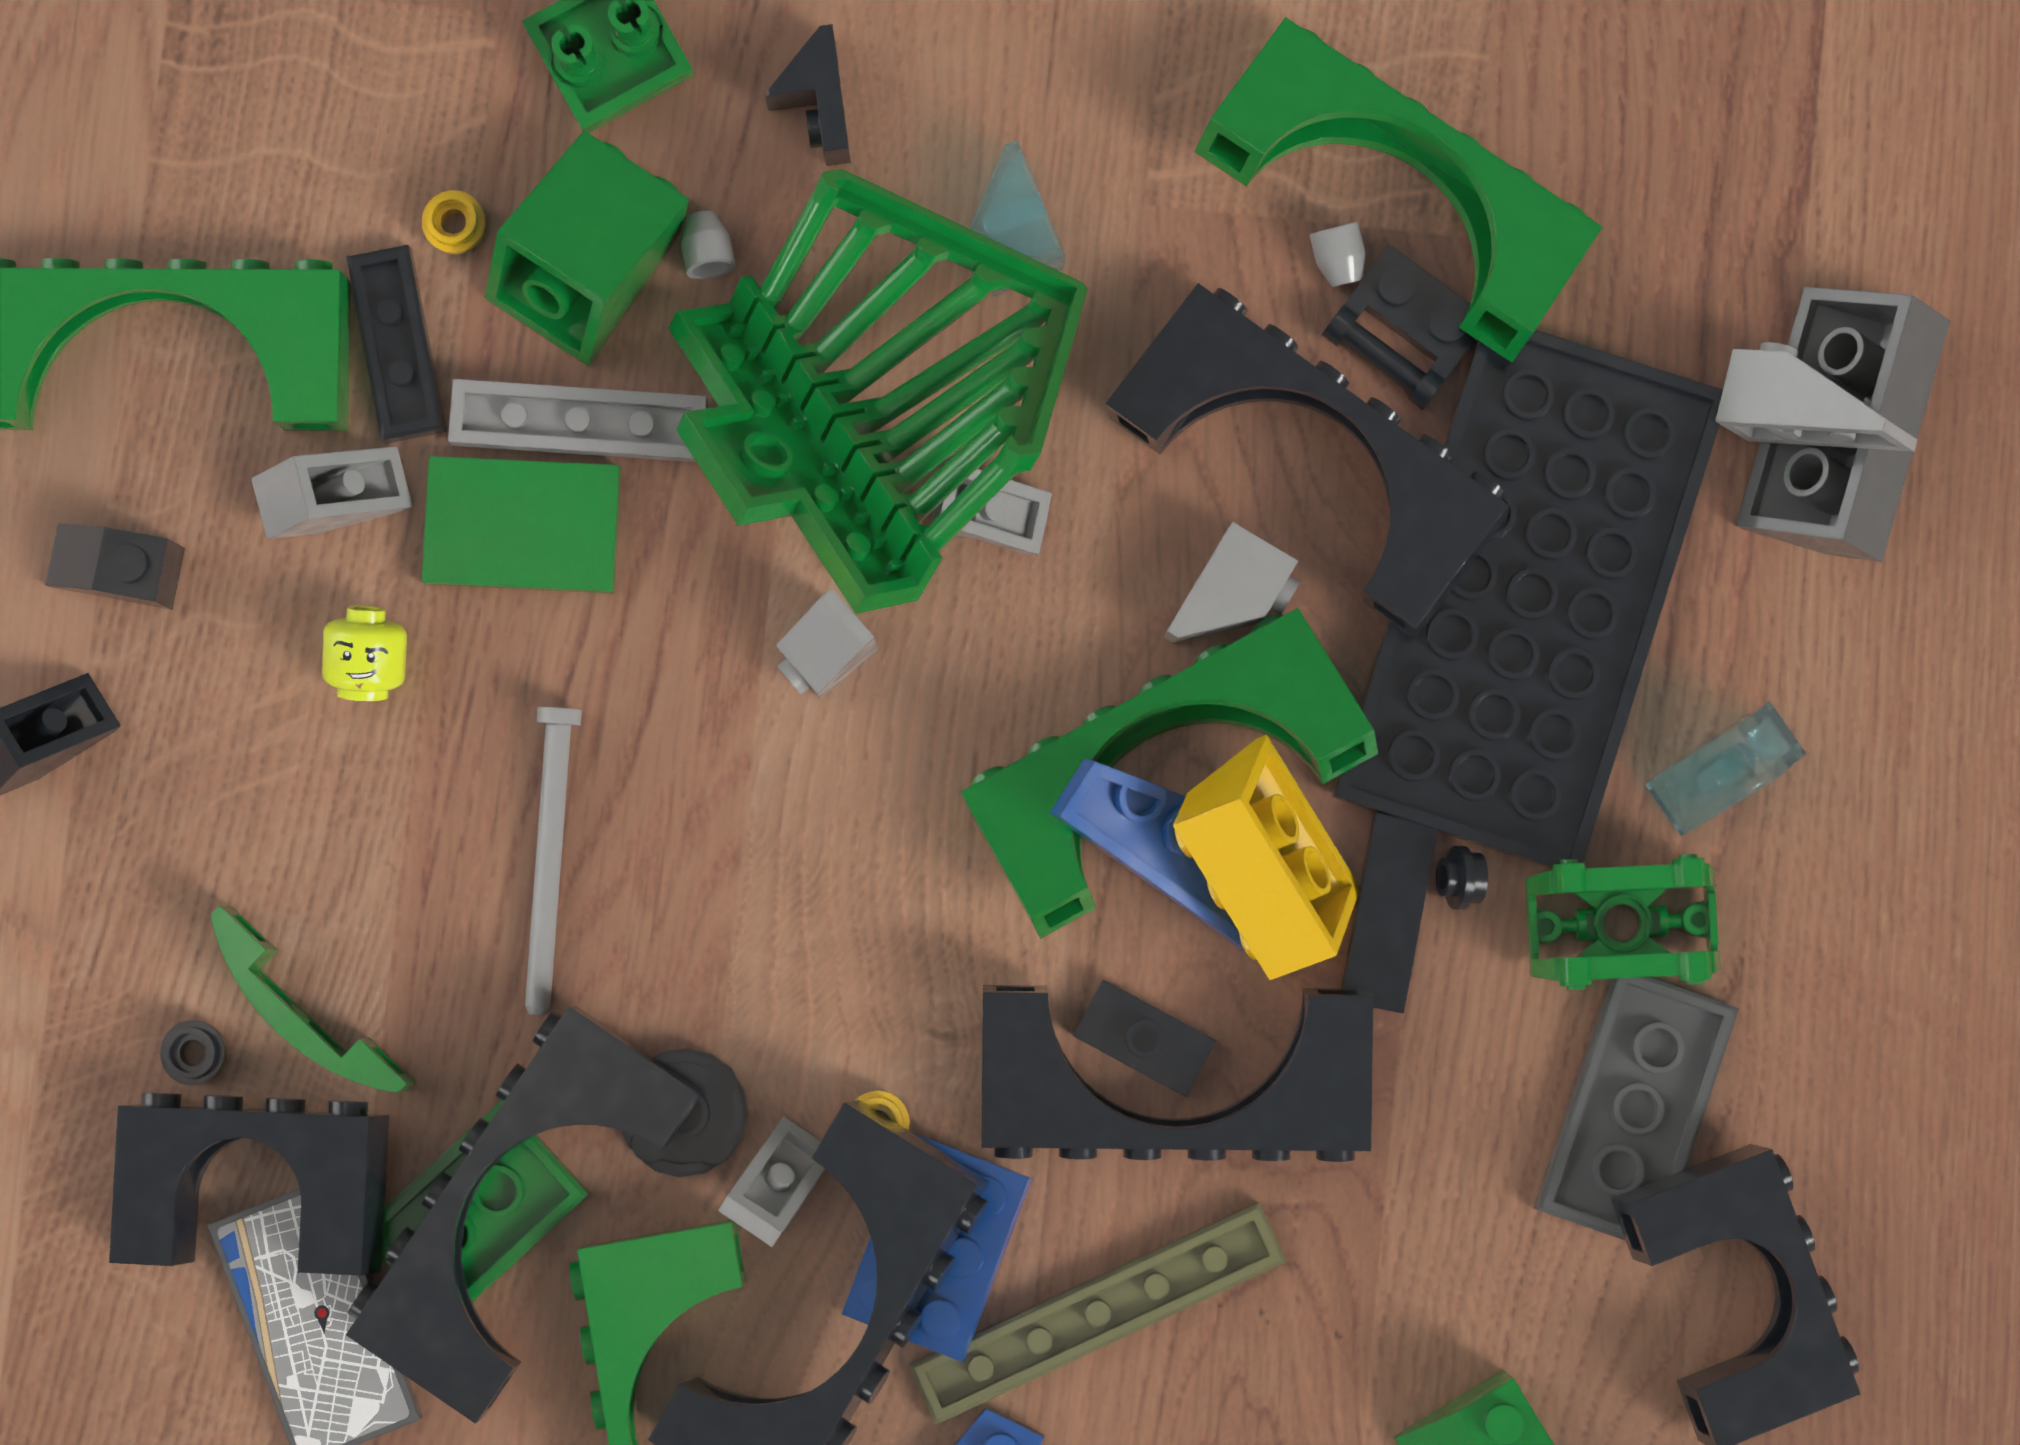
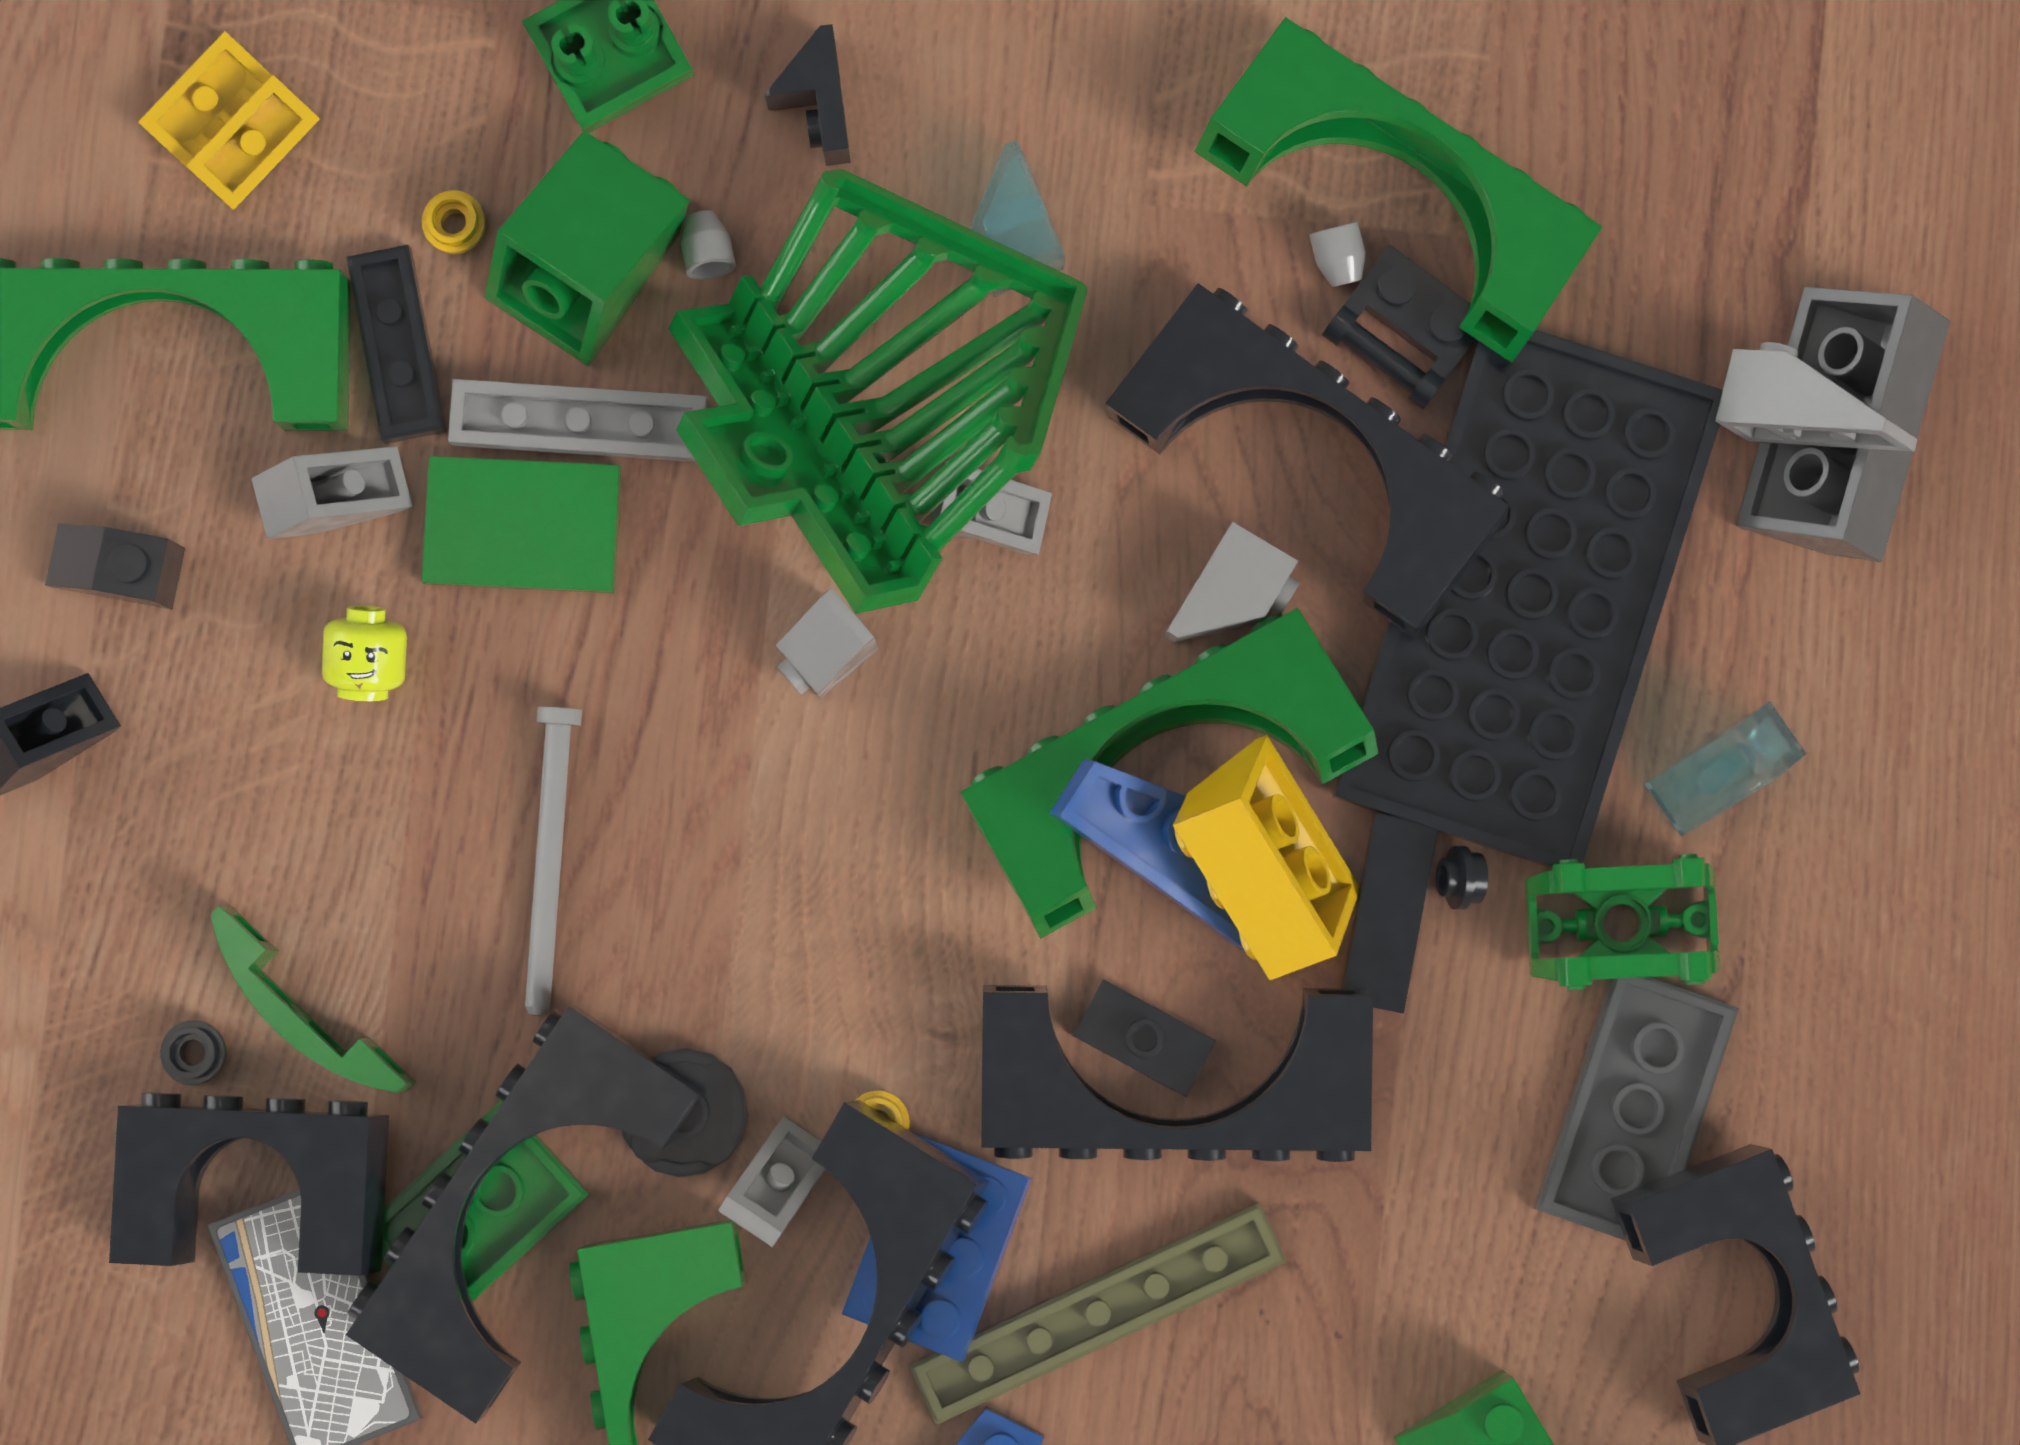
none -> yellow slope [138,31,320,210]

